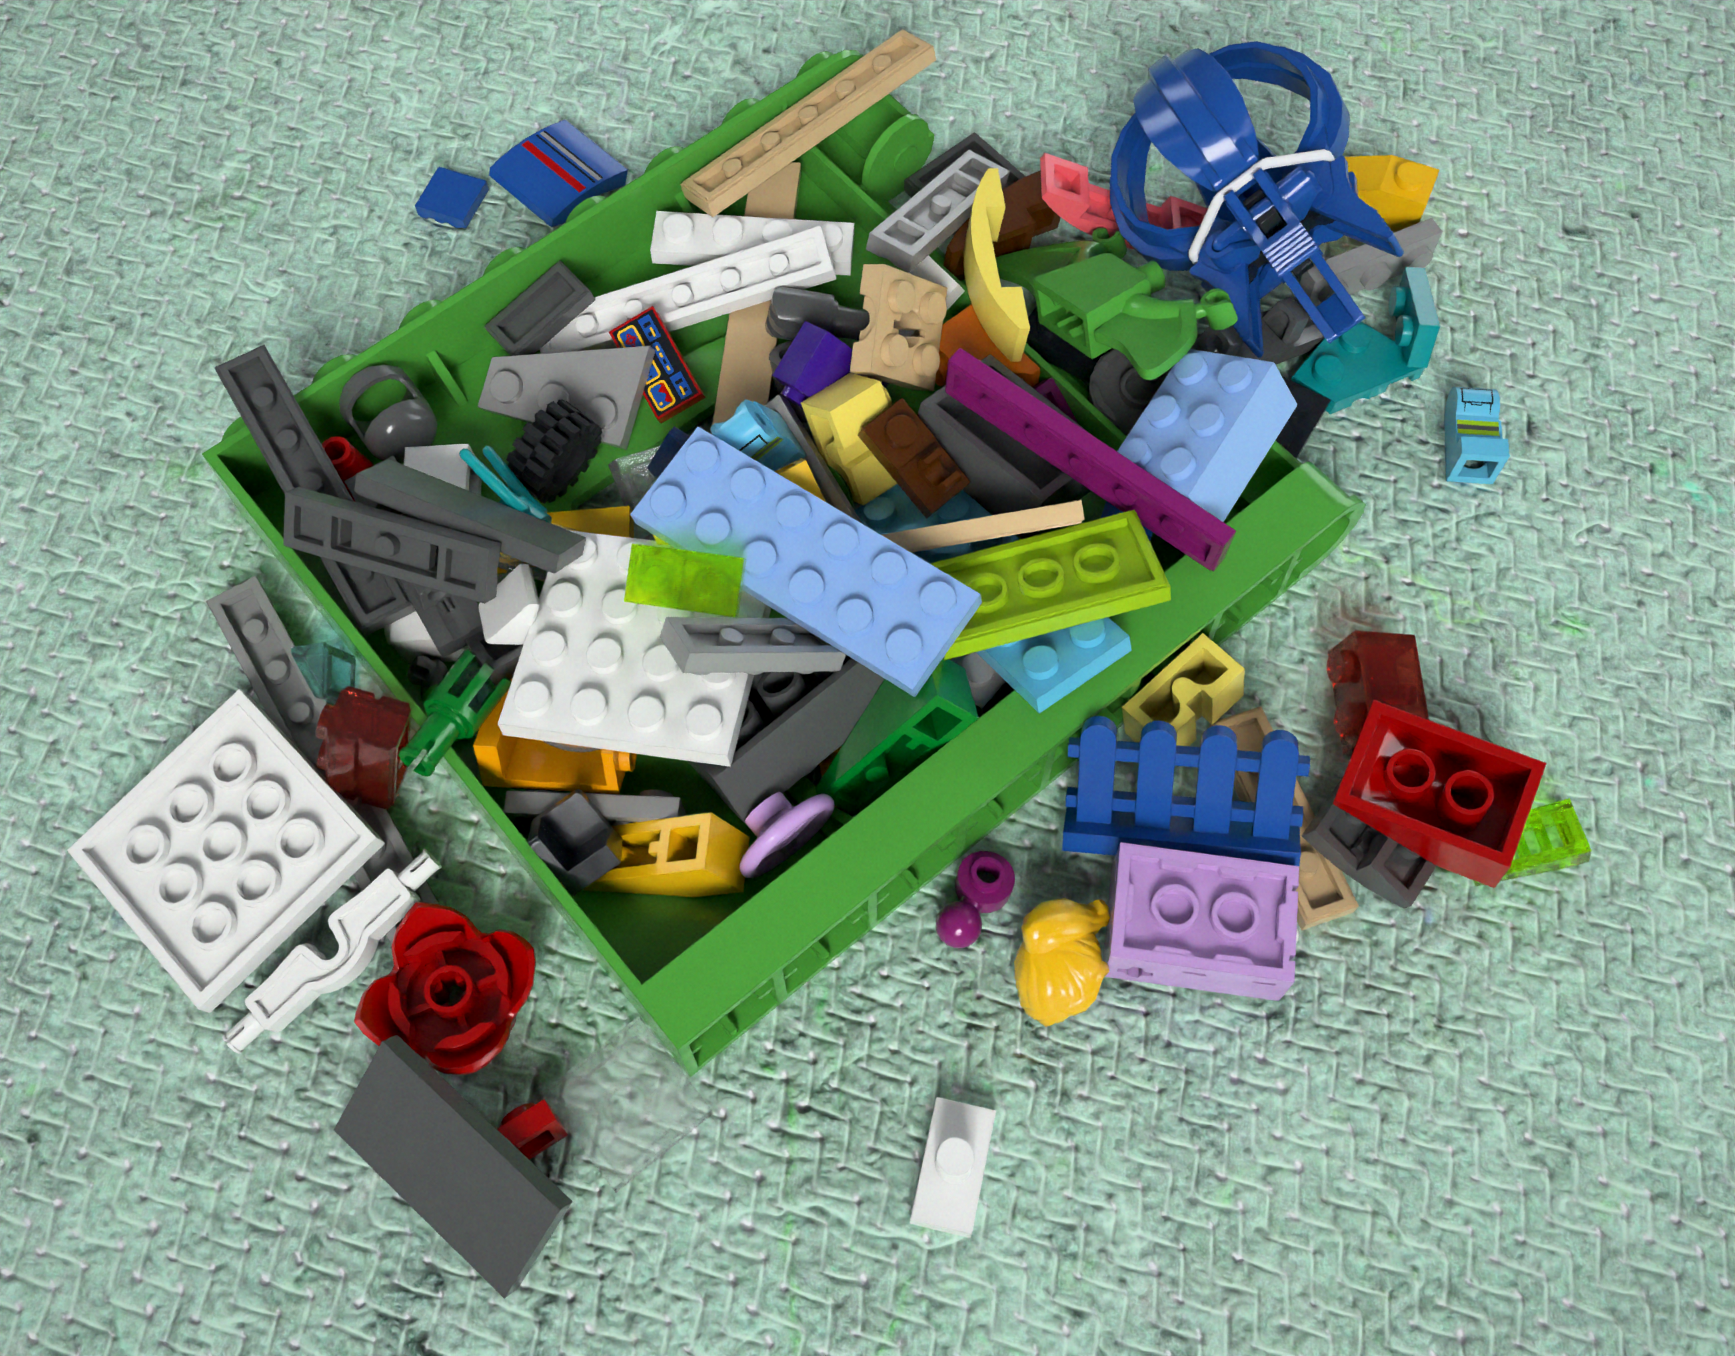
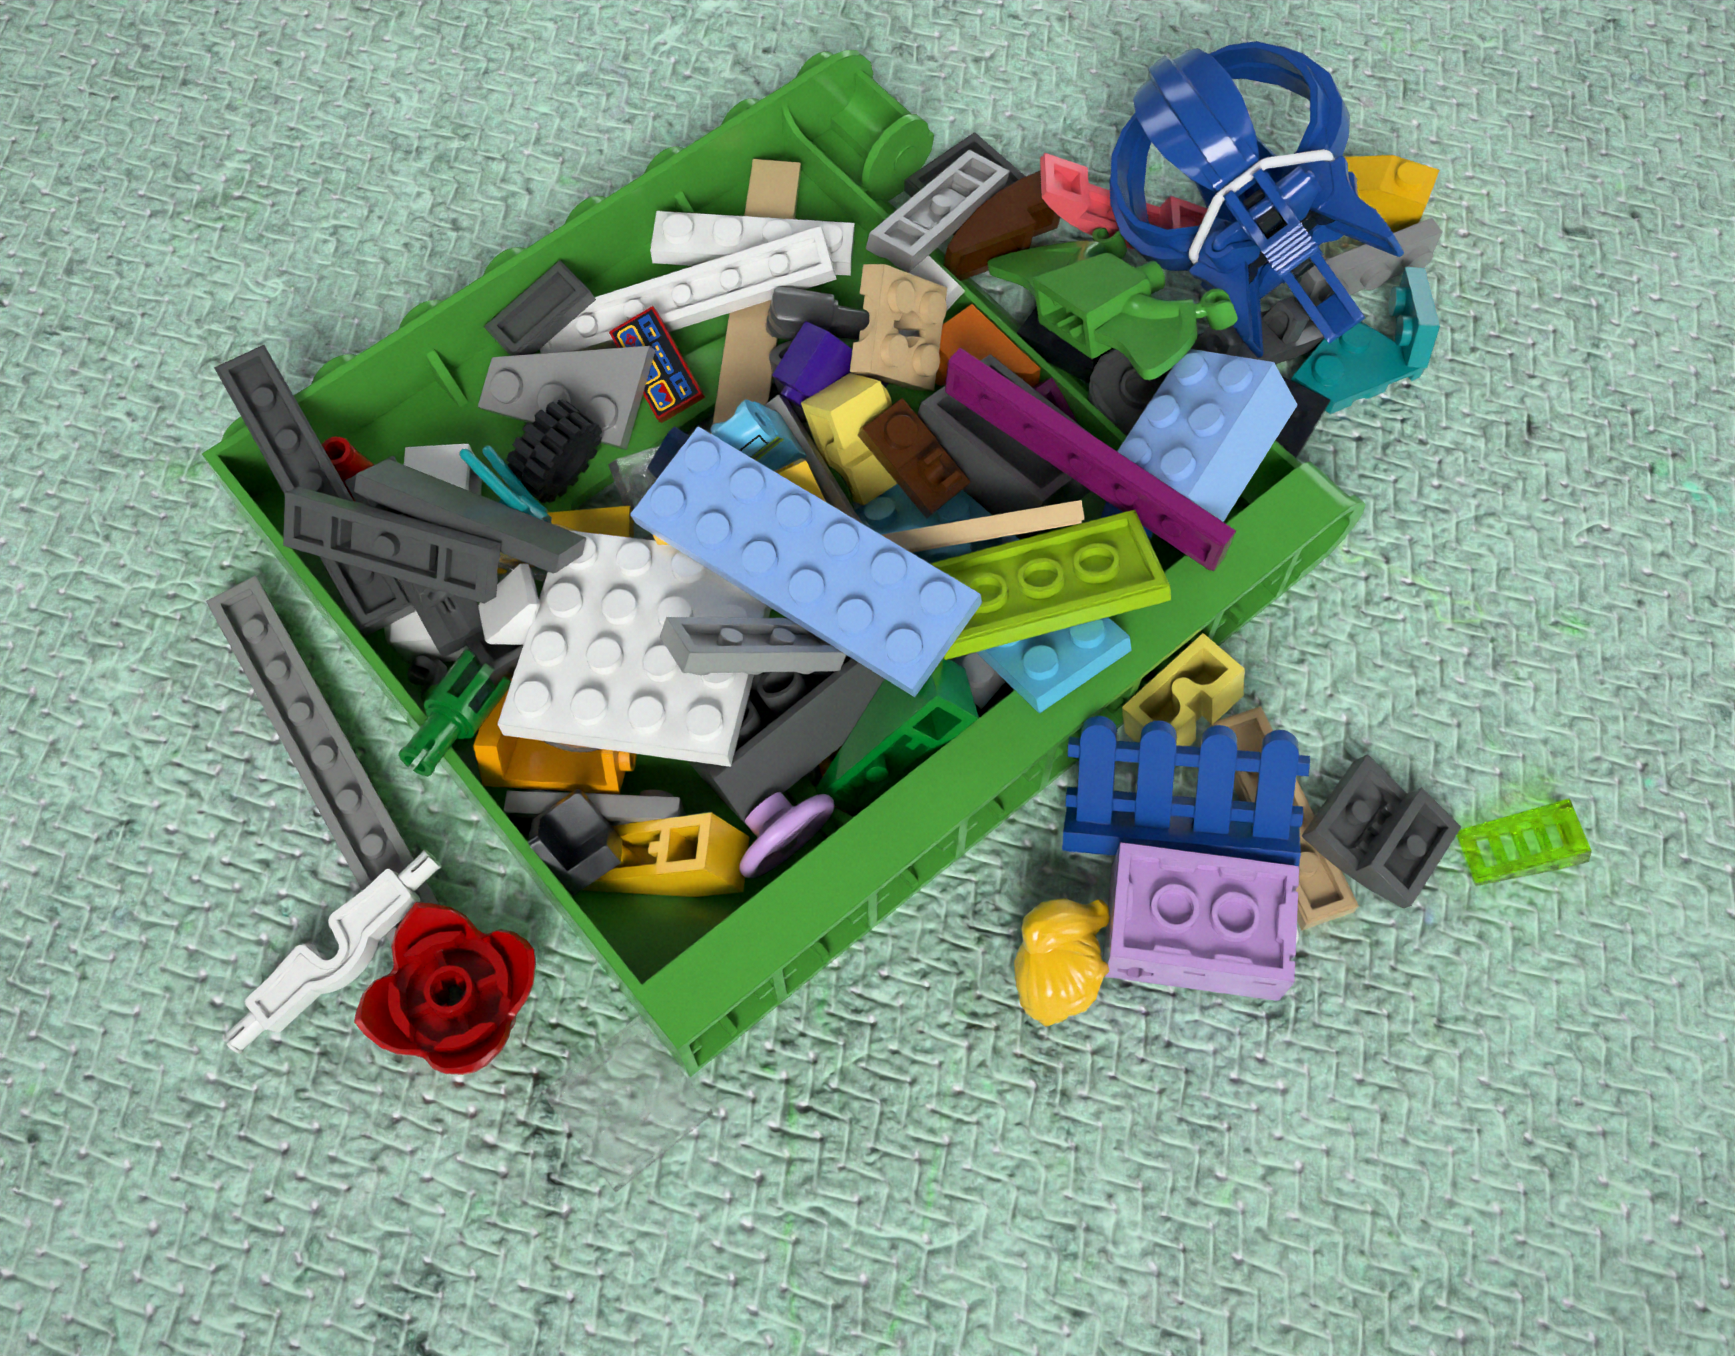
white plate [67,689,385,1013] -> none
clear light blue slope [291,642,356,709] -> none
clear red brick [316,686,412,810] -> none
dark grey tile [334,1035,573,1299] -> none
dark grey helmet [339,365,438,464] -> none
blue piece [415,167,489,229] -> none
blue slope [489,119,628,228] -> none
red plate [497,1099,568,1160] -> none
clear neon green slope [624,544,746,618] -> none
tan tile [680,29,936,217] -> none
white tile [910,1097,996,1238] -> none
magenta plate [935,851,1015,948] -> none
light yellow slope [963,168,1030,362] -> none
clear red brick [1327,630,1429,755] -> none
red slope [1333,700,1547,888] -> none
medium azure leg [1444,387,1510,484] -> none

